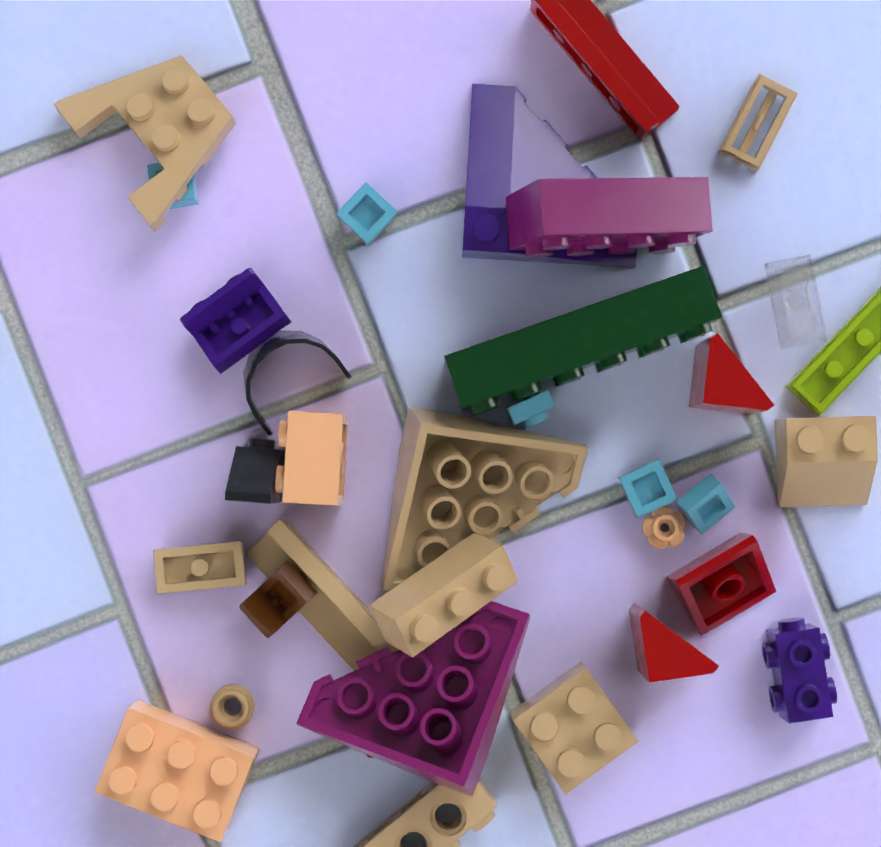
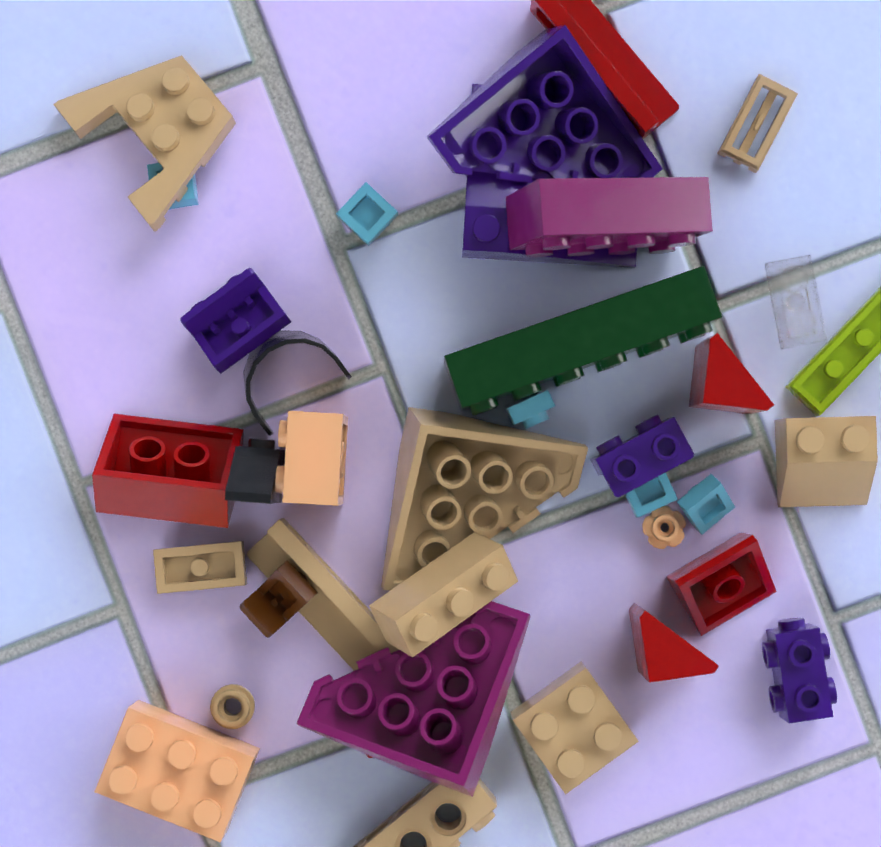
none -> red slope [92,414,244,528]
none -> dark purple slope [427,25,663,183]
none -> dark purple bracket [590,414,694,497]

